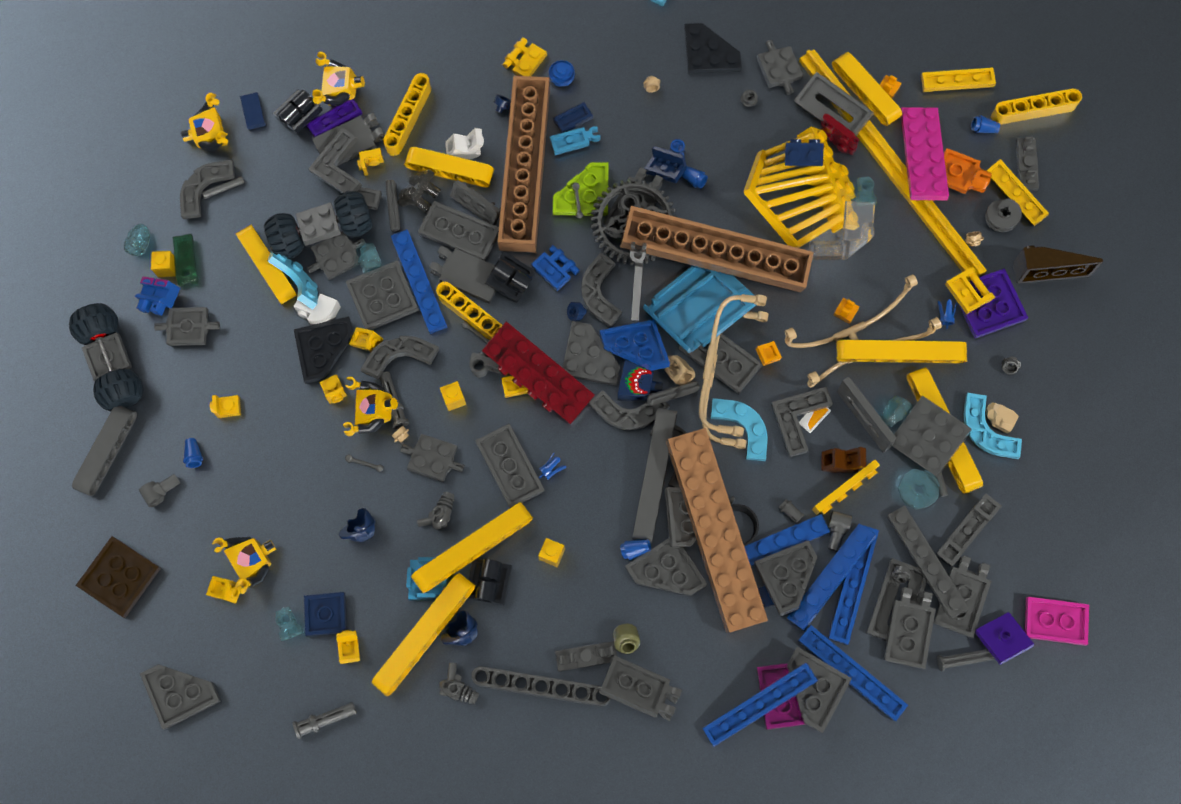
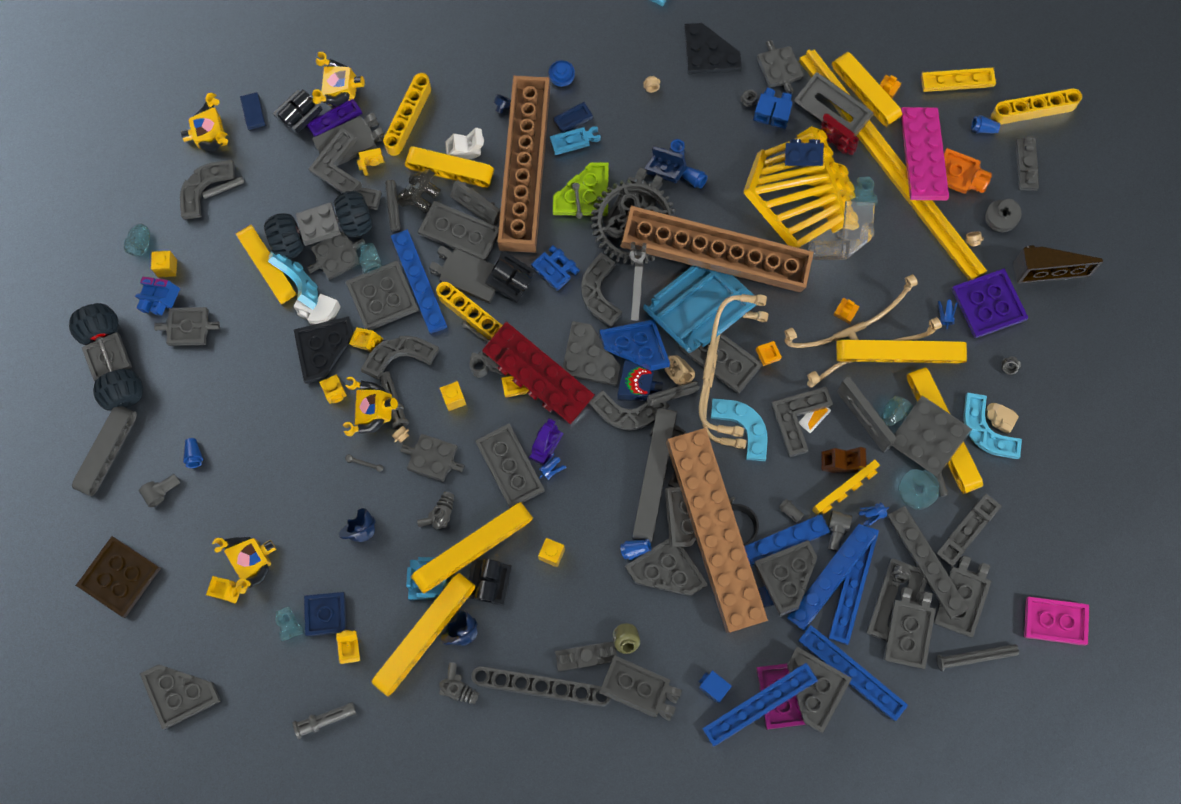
clear green plate [173,234,198,287] -> none
yellow bracket [210,395,241,418] -> none
yellow plate [502,37,547,77] -> none
dark blue tile [567,302,587,321] -> none
yellow plate [945,267,995,314] -> none
dark purple plate [975,612,1034,665] -> none
yellow plate [986,159,1049,226] -> none
none -> dark purple piece [528,418,563,466]
none -> blue brick [699,670,732,704]
none -> blue hips [753,88,793,129]
none -> blue piece [858,502,889,527]

